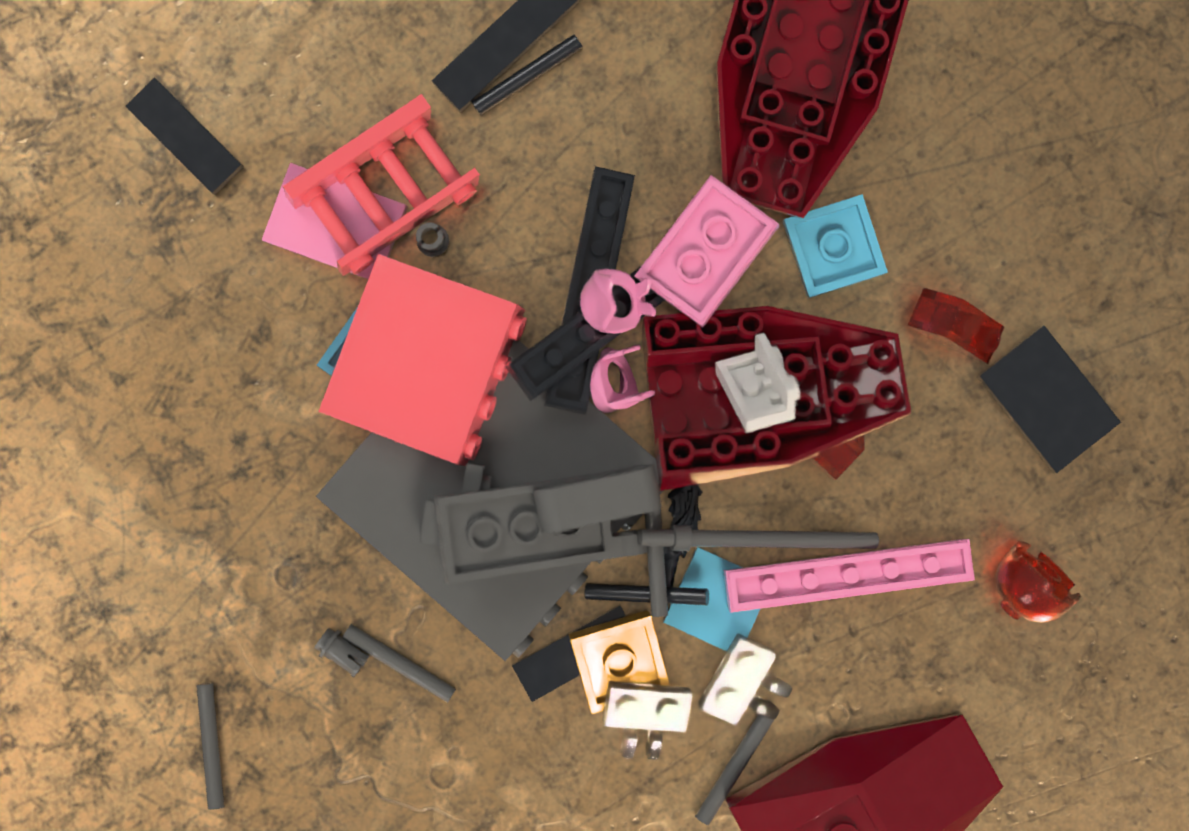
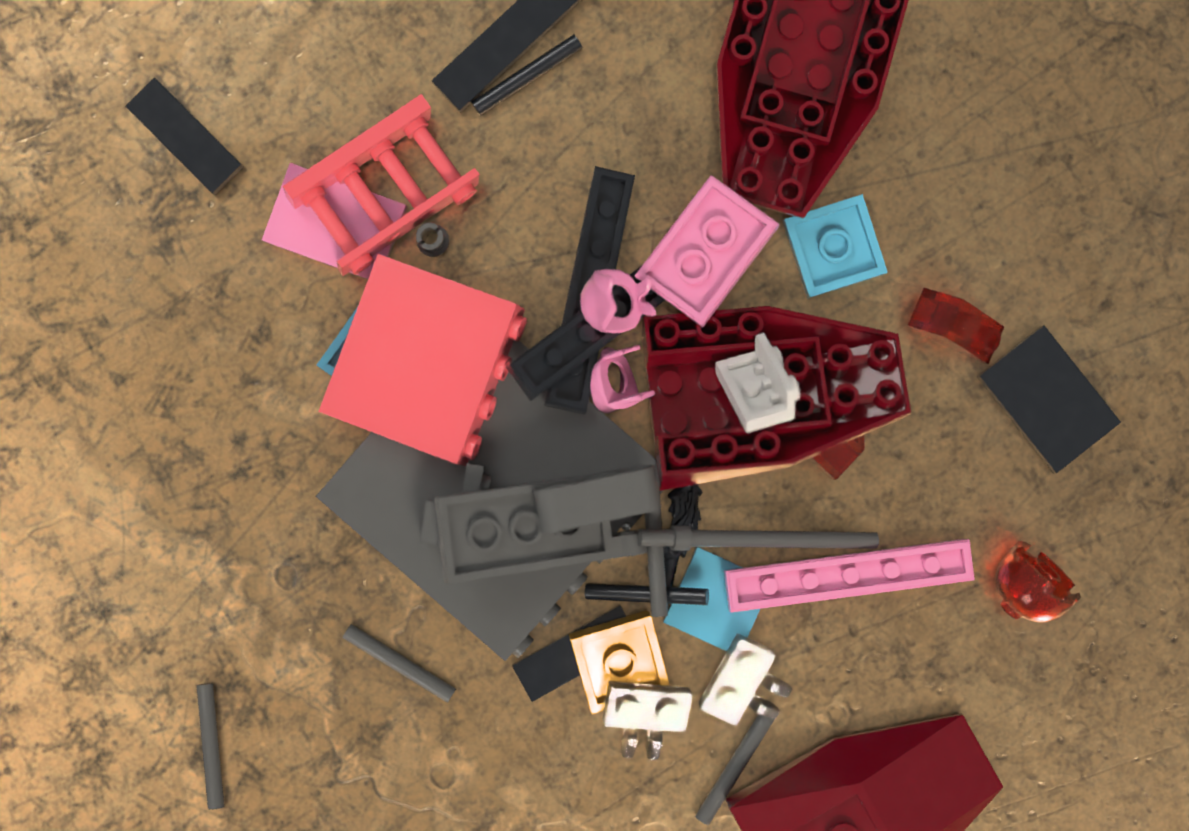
dark grey pin [314,628,370,678] -> none

